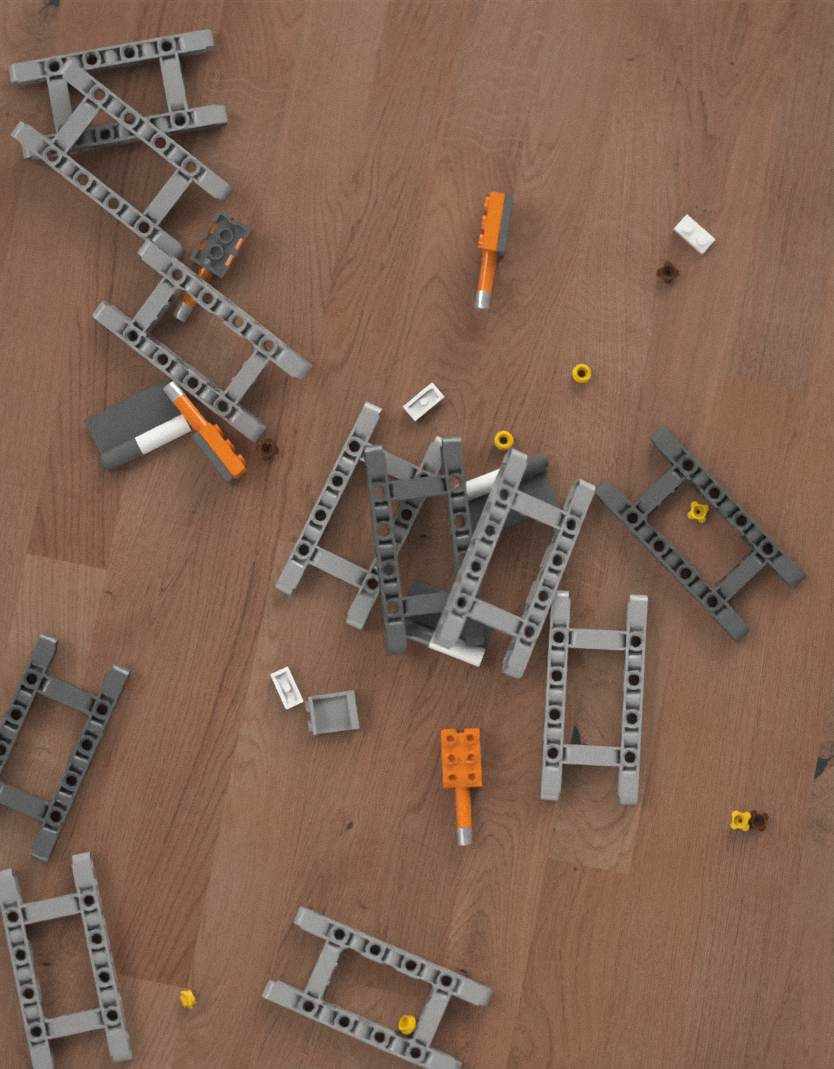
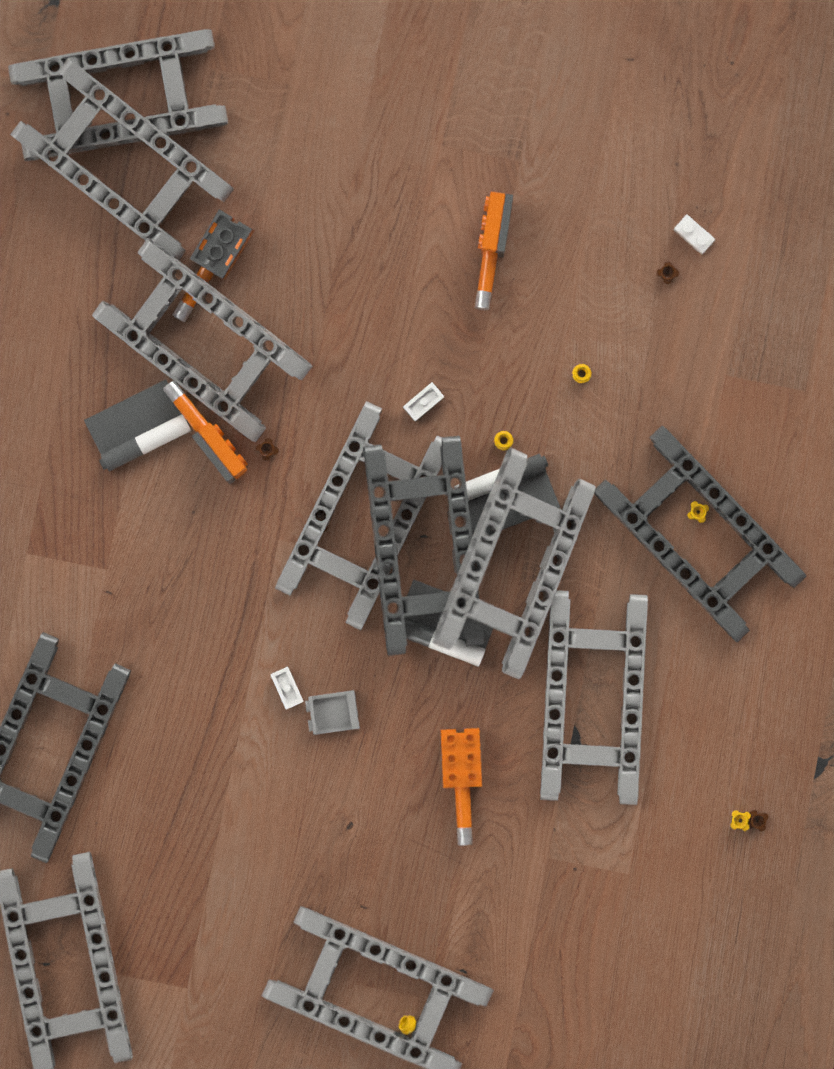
yellow plate [180,990,196,1009] -> none

